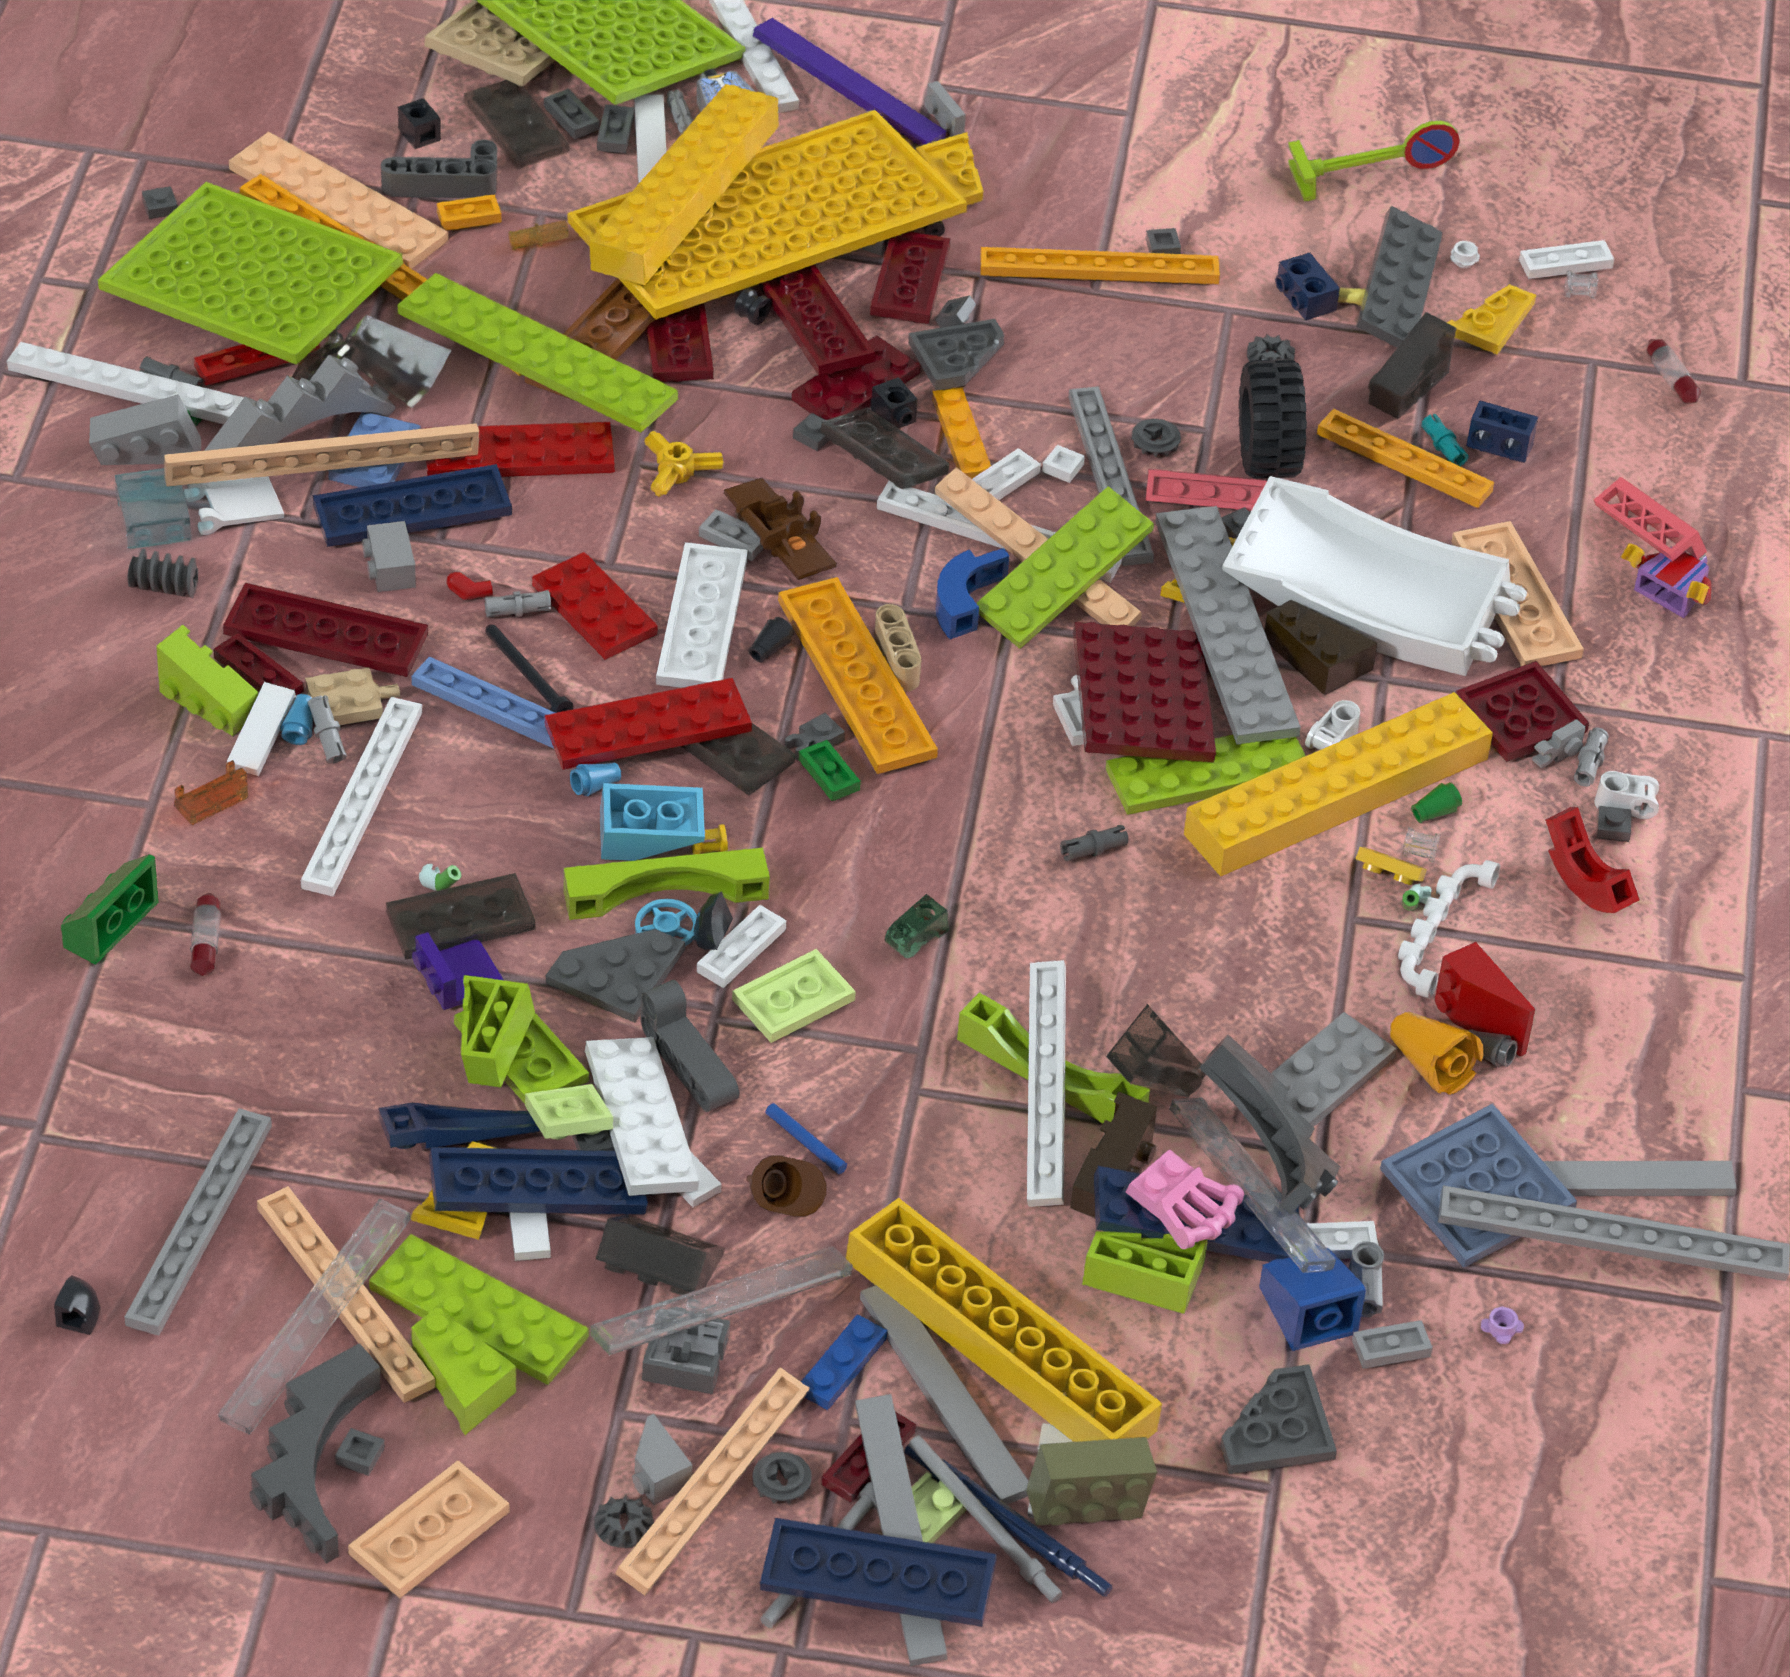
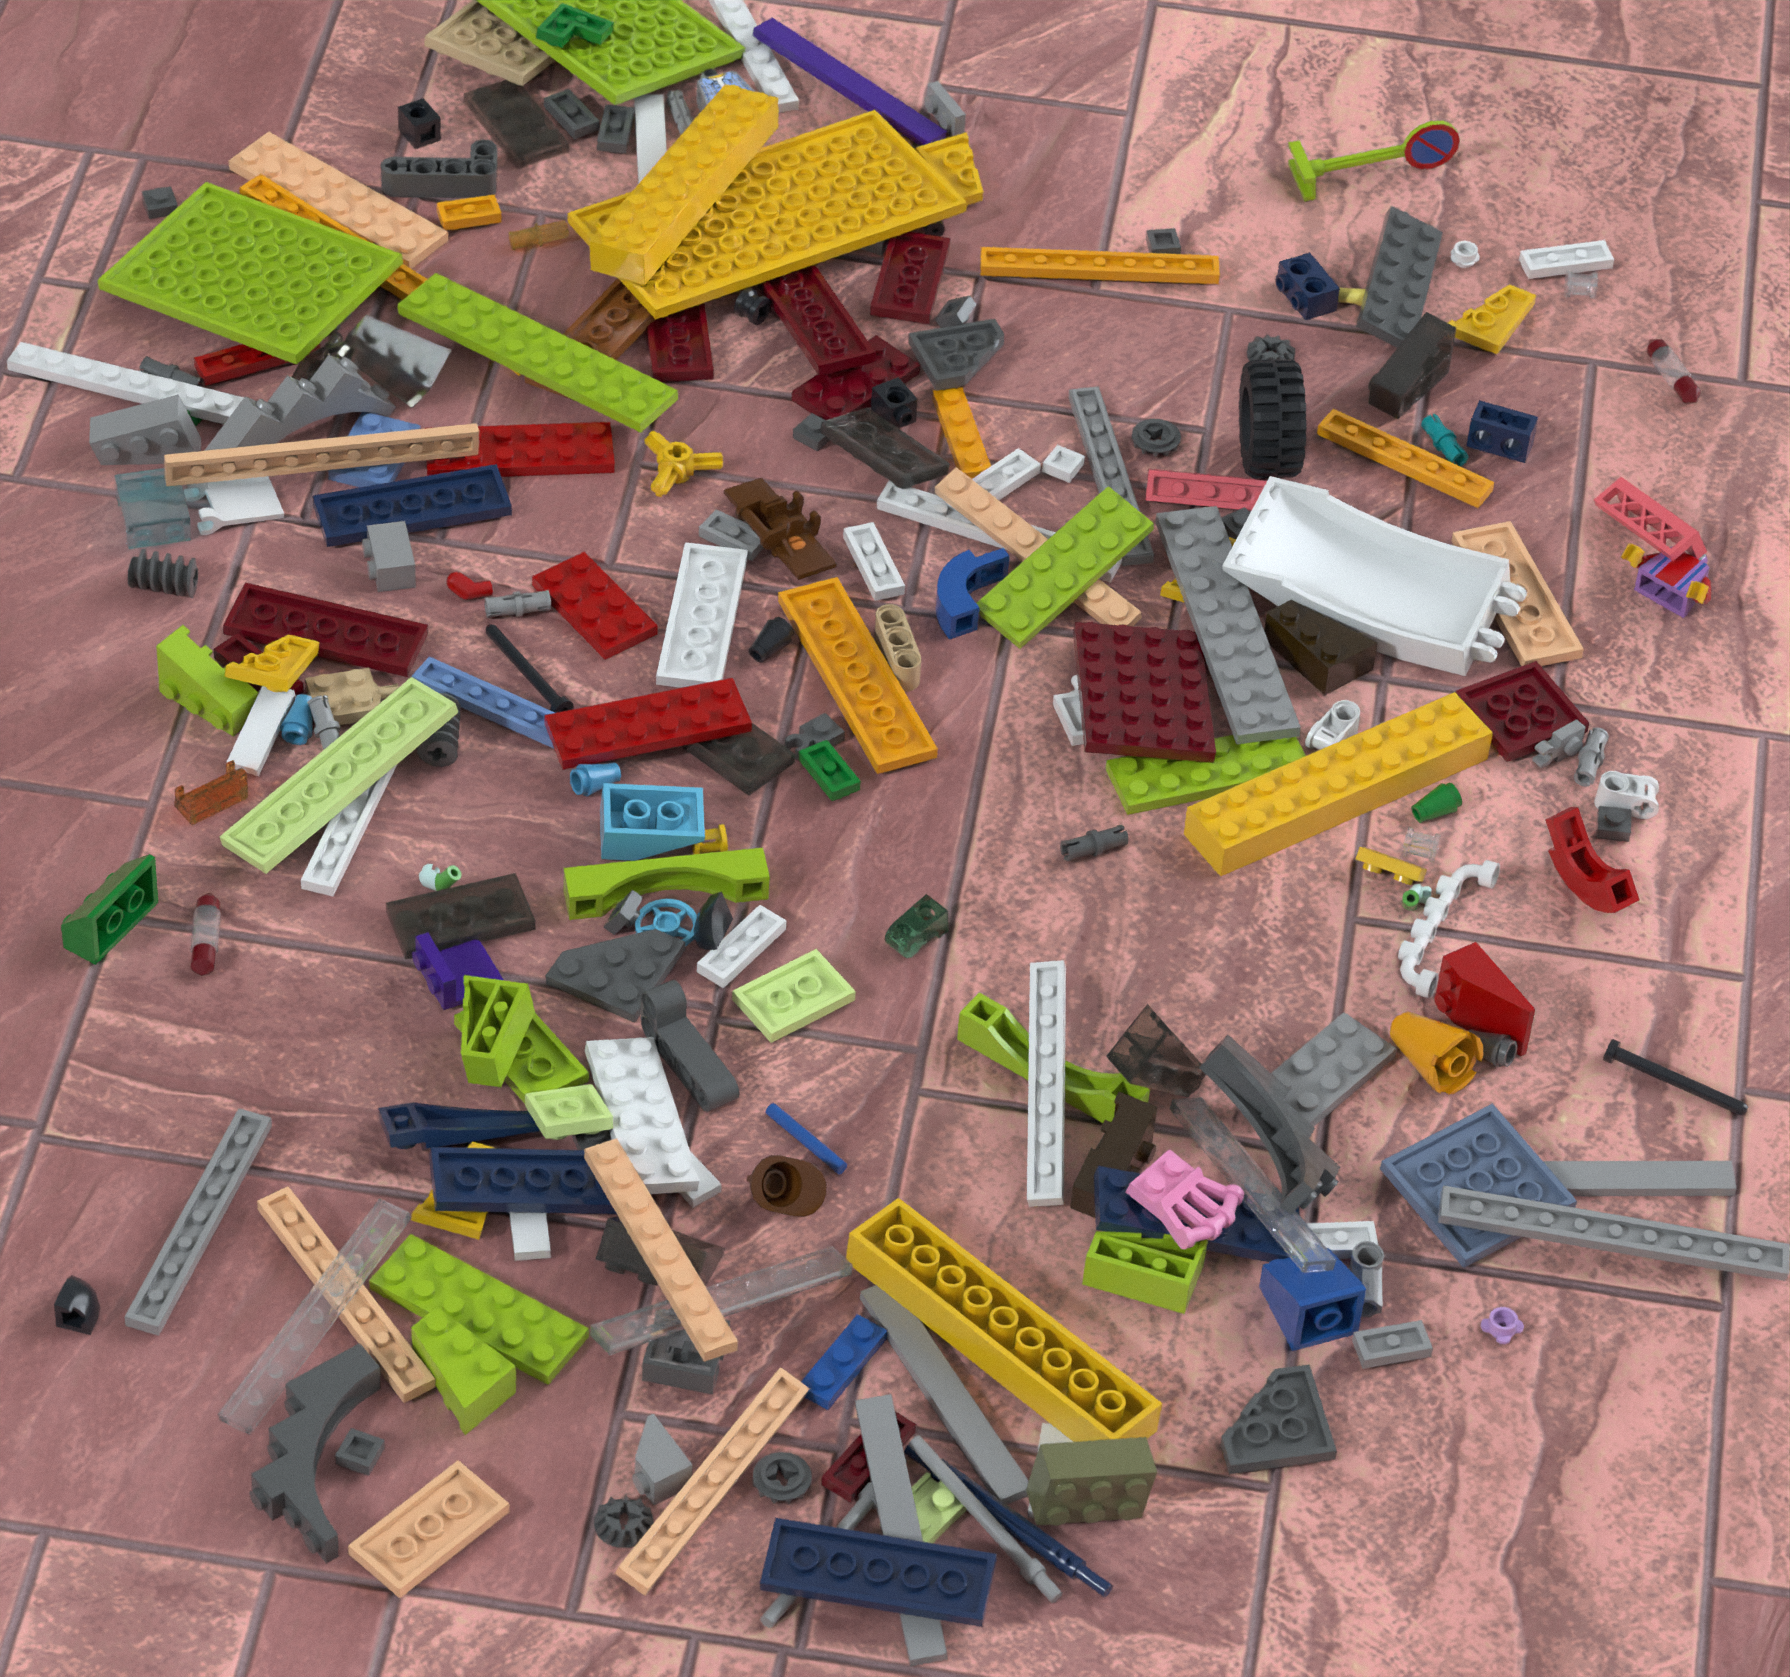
none -> yellowish green plate [220,677,459,874]
none -> yellow wing [225,635,319,692]
none -> dark grey piece [417,693,461,767]
none -> green plate [536,3,614,48]
none -> light nougat plate [584,1138,738,1362]
none -> dark grey plate [604,890,643,935]
none -> white plate [843,522,905,601]
none -> black bar [1603,1039,1748,1115]

